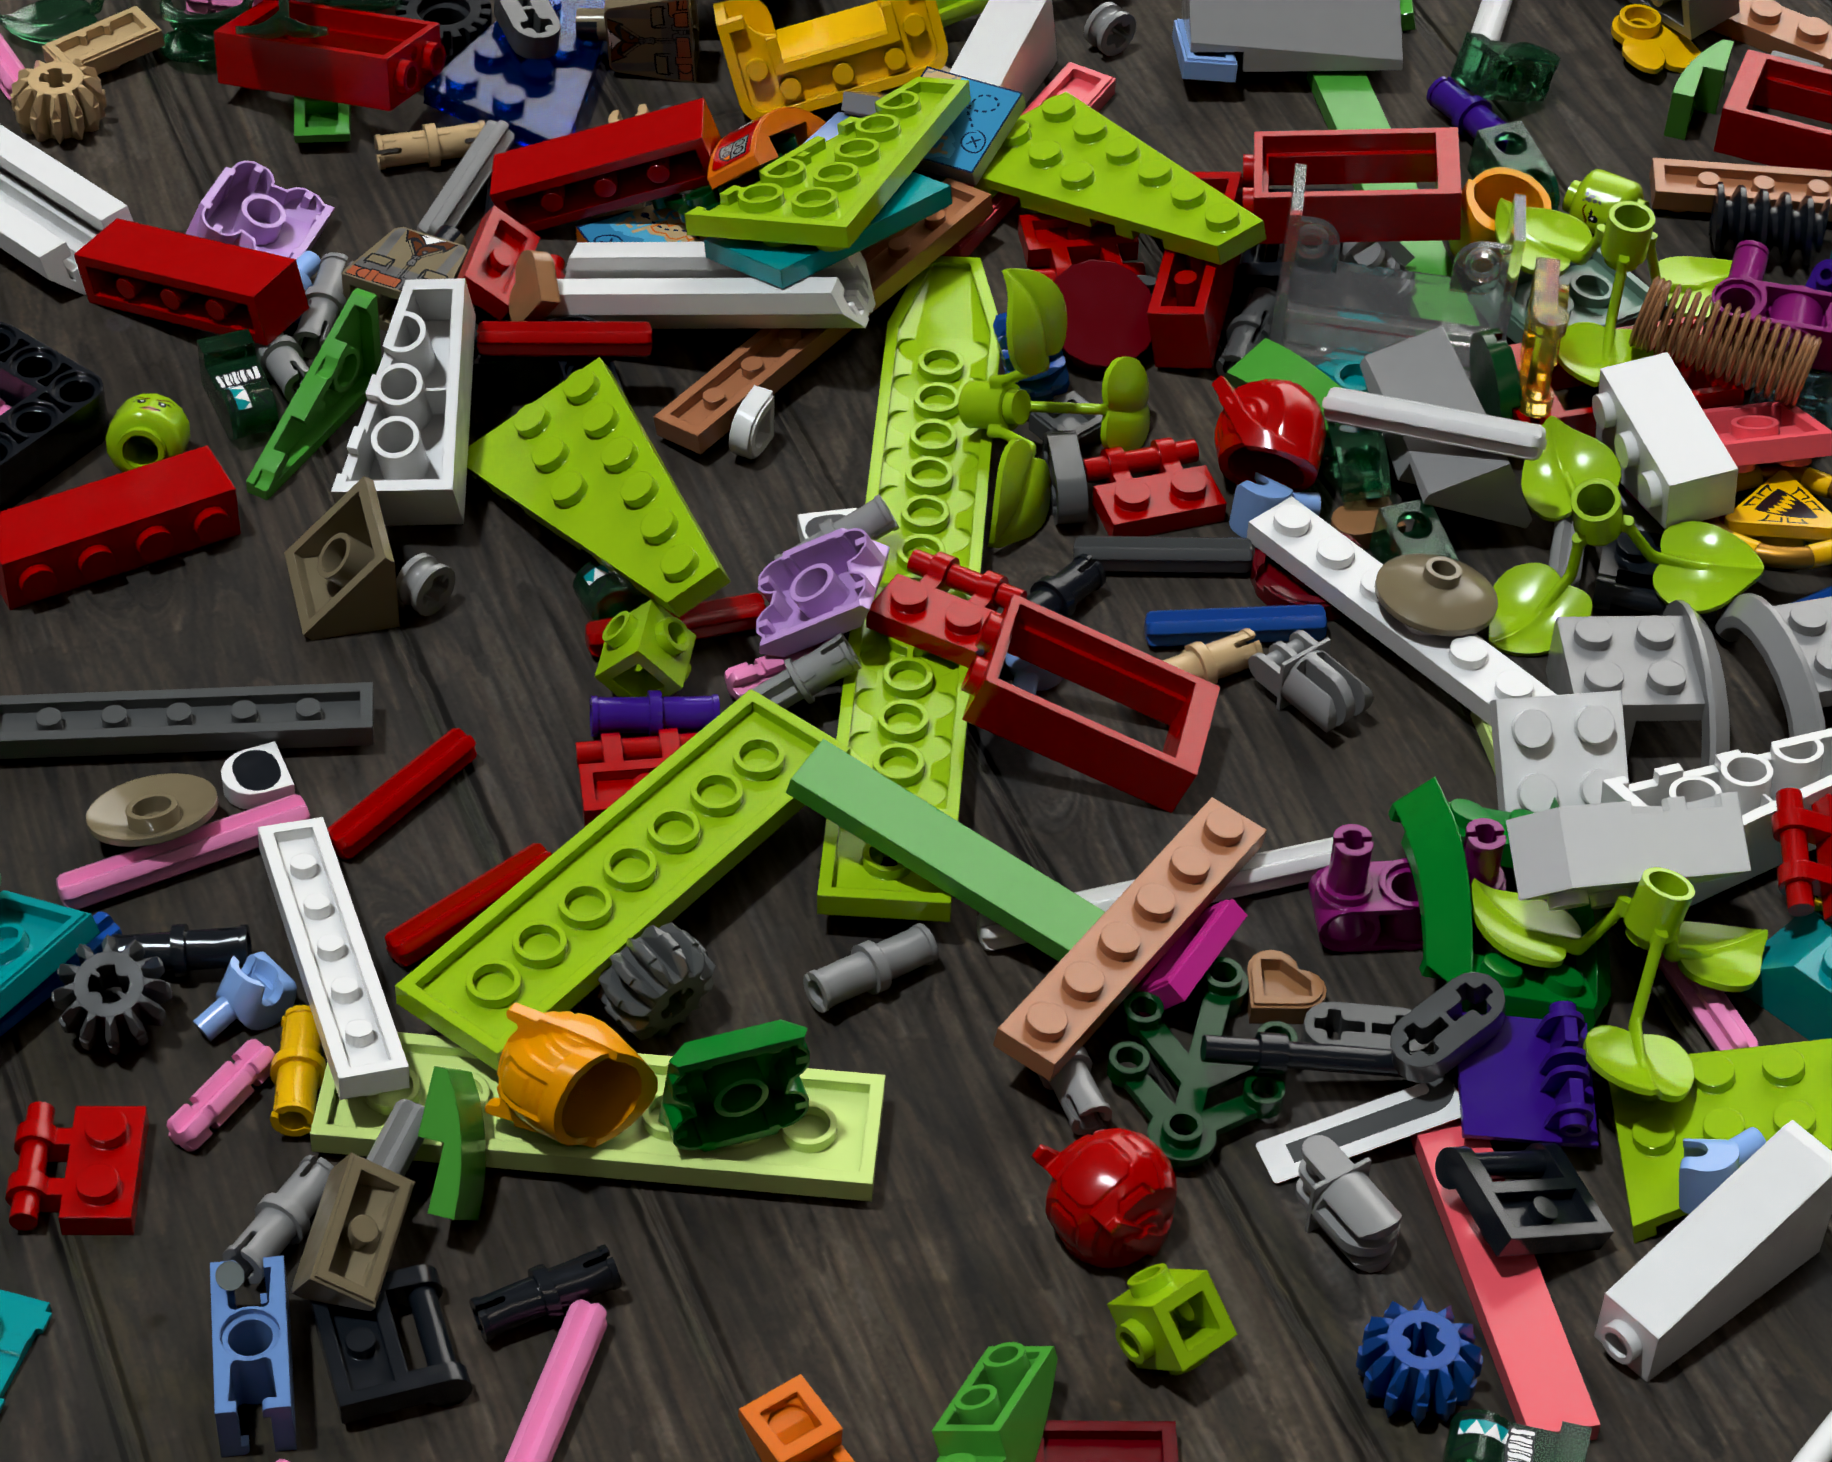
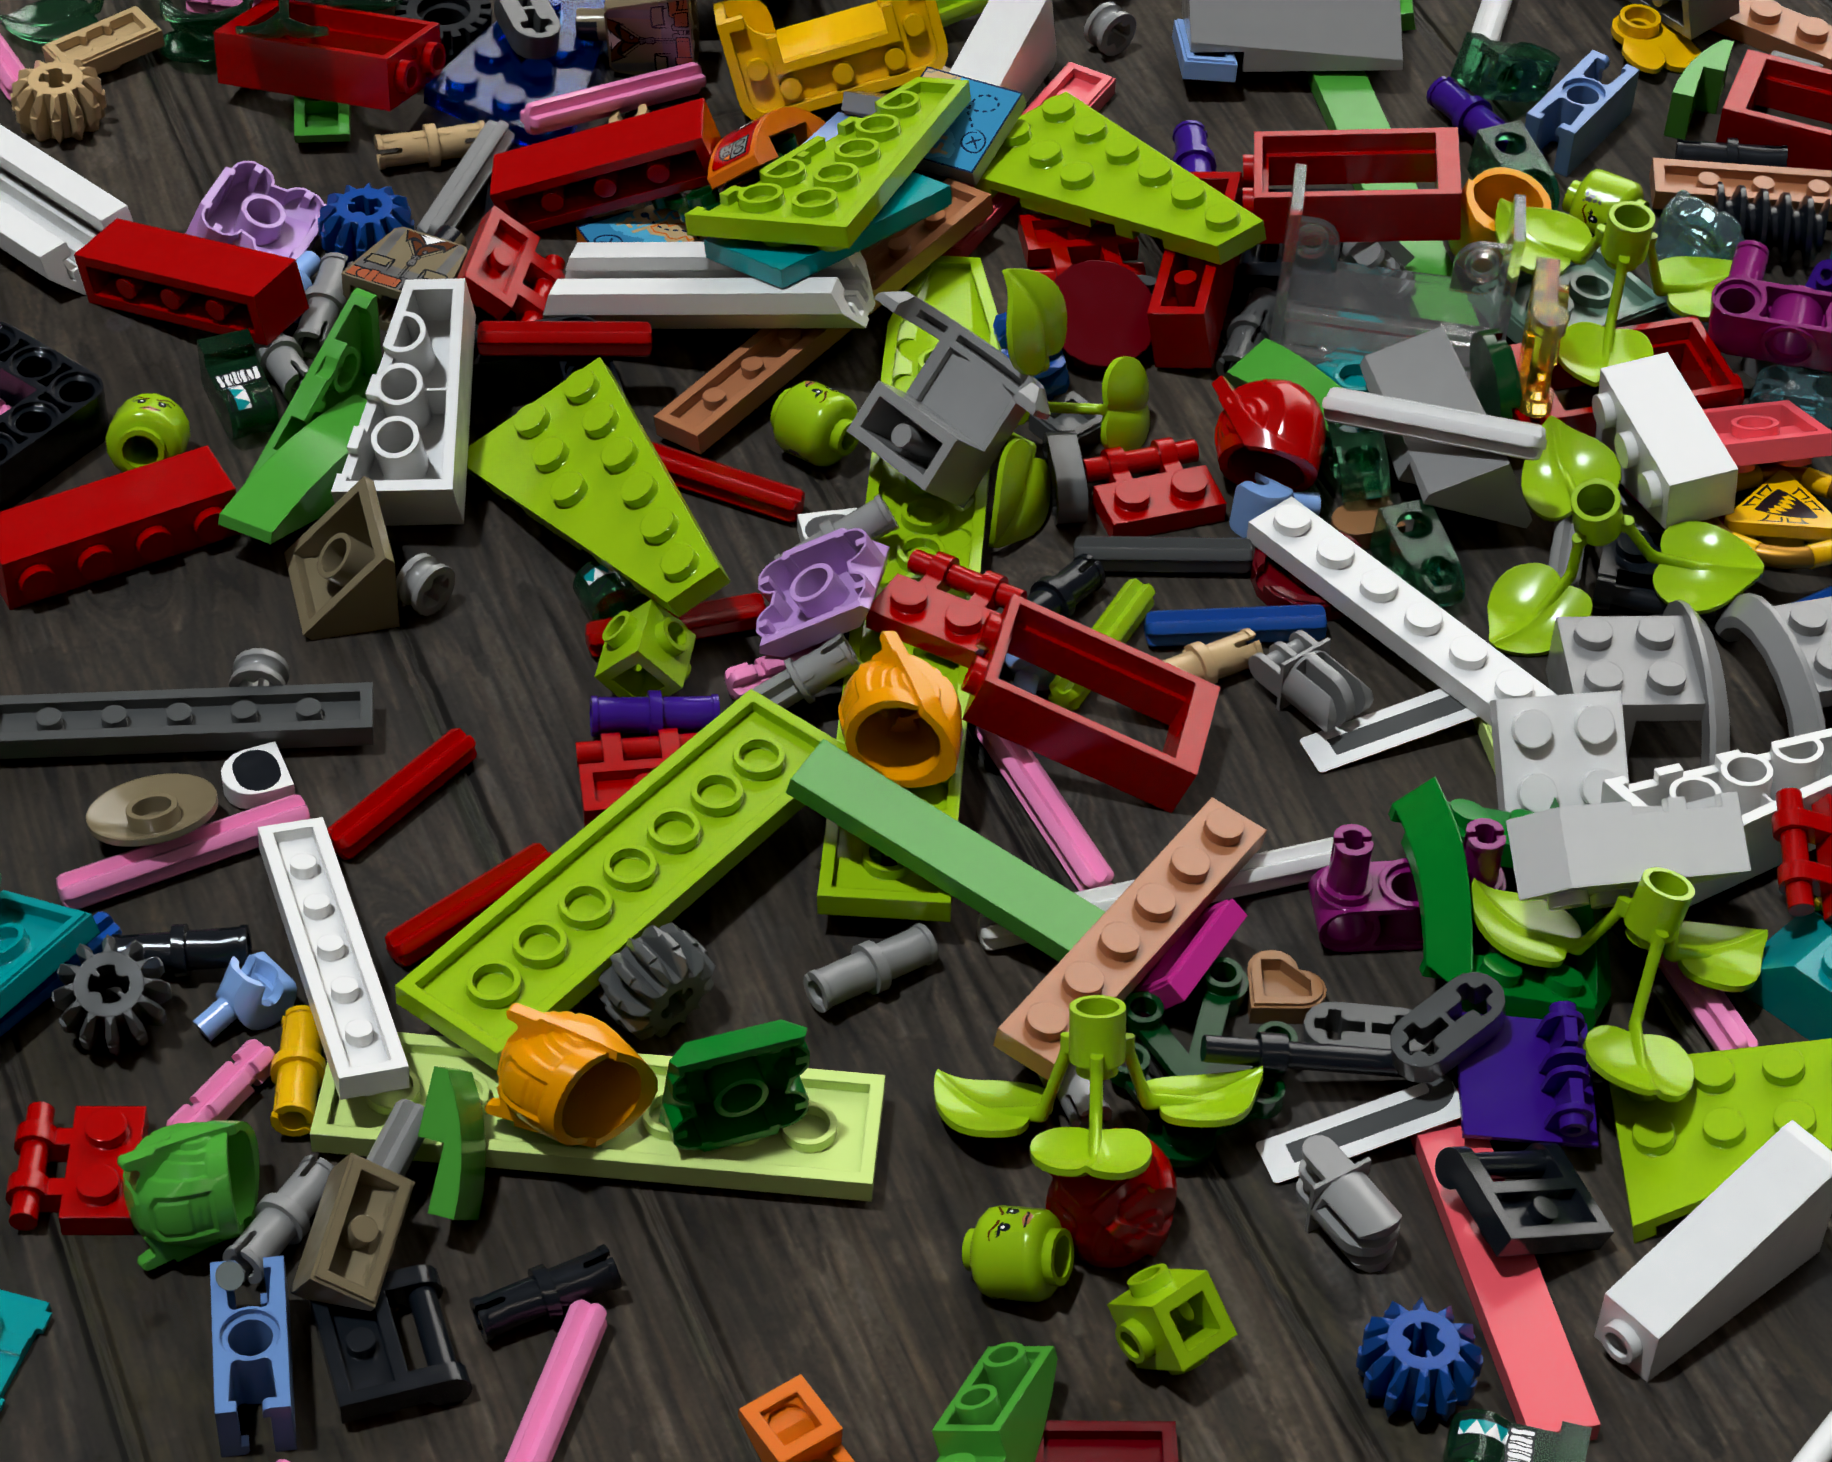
medium nougat tile [509,250,561,321] -> none
white tile [729,385,774,459] -> none
dark tan dish [1374,553,1498,637] -> none
medium nougat piece [1629,276,1822,409] -> none
light blue piece [1679,1127,1766,1214] -> none
none -> bright green helmet [117,1120,259,1271]
none -> bright green slope [218,394,367,544]
none -> light grey bush [229,648,290,687]
none -> blue gear [318,182,415,270]
none -> bright pink axle [520,62,707,135]
none -> red axle [651,441,805,523]
none -> lime head [770,381,859,467]
none -> light orange helmet [838,631,963,788]
none -> light grey piece [847,291,1051,508]
none -> lime plant [934,995,1263,1180]
none -> lime head [962,1205,1074,1302]
none -> bright pink axle [975,726,1114,891]
none -> lime axle [1048,578,1155,711]
none -> dark purple pin [1172,120,1217,172]
none -> white sticker [1300,688,1478,773]
none -> medium blue piece [1519,50,1640,177]
none -> clear light blue hair [1655,190,1745,261]
none -> black pin [1675,137,1788,167]

